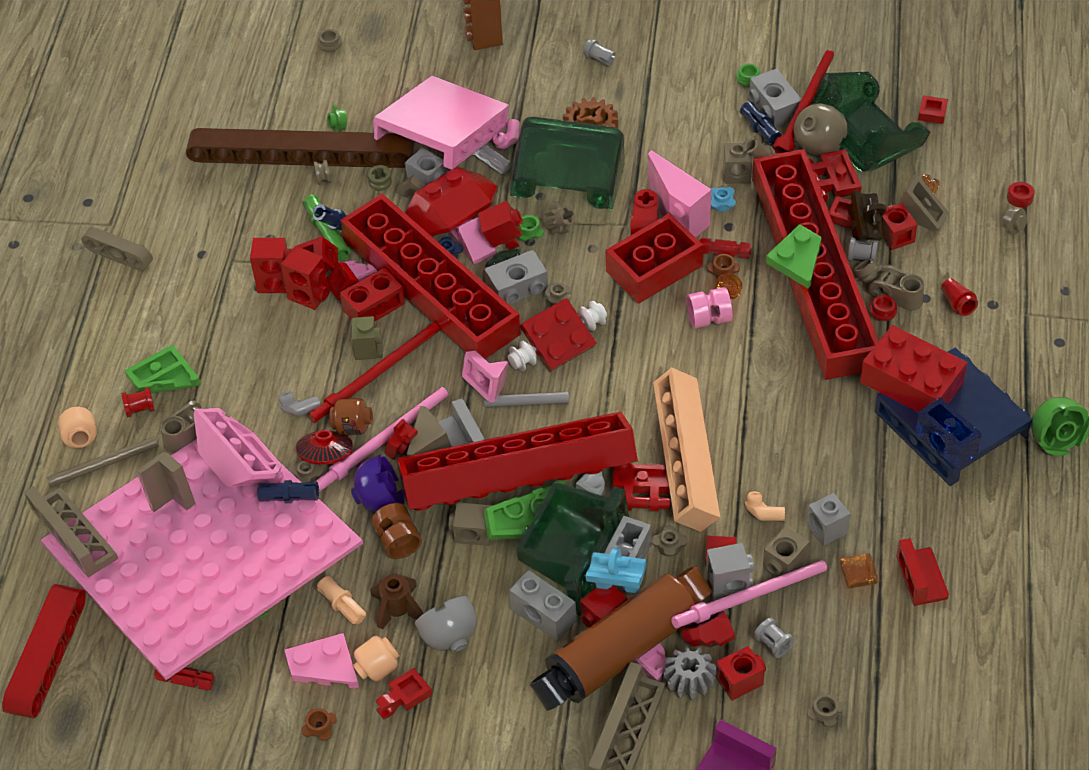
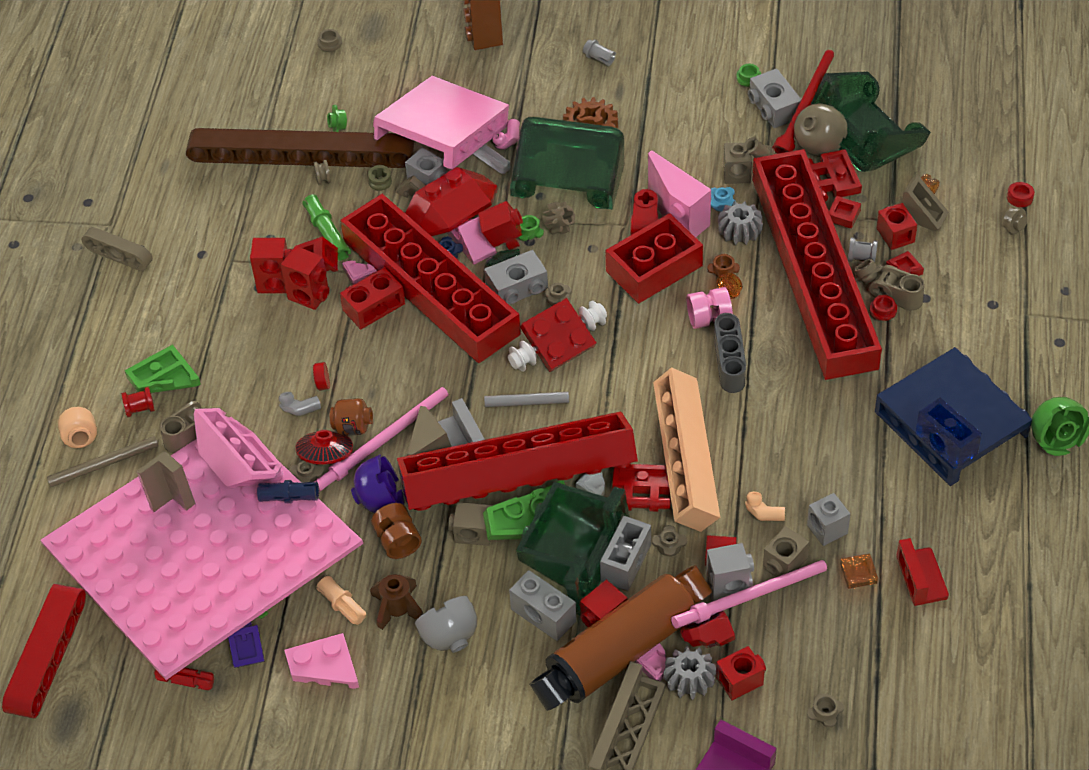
dark tan fence [24,486,119,577] -> none
dark orange plate [301,708,337,741] -> none
red bar [308,322,440,423] -> none
dark blue pin [313,204,347,230] -> none
red plate [327,262,359,300] -> none
olive brick [352,316,383,360] -> none
light nougat head [353,636,400,682] -> none
red plate [376,668,432,720] -> none
red plate [384,419,418,460] -> none
bright pink slope [462,351,508,402] -> none
medium azure hips [585,548,647,593] -> none
red axle [700,238,752,259] -> none
dark blue pin [740,101,782,145] -> none
light grey bush [754,618,795,658] -> none
bright green wing [766,224,822,289] -> none
dark brown hips [847,191,887,242] -> none
red brick [860,325,968,421] -> none
red plate [918,95,948,124] -> none
red cone [941,278,978,316] -> none
none -> dark purple bracket [228,622,265,668]
none -> red tile [313,362,330,391]
none -> dark grey beam [714,313,746,393]
none -> light grey gear [718,201,763,245]
none -> red tile [886,251,924,276]

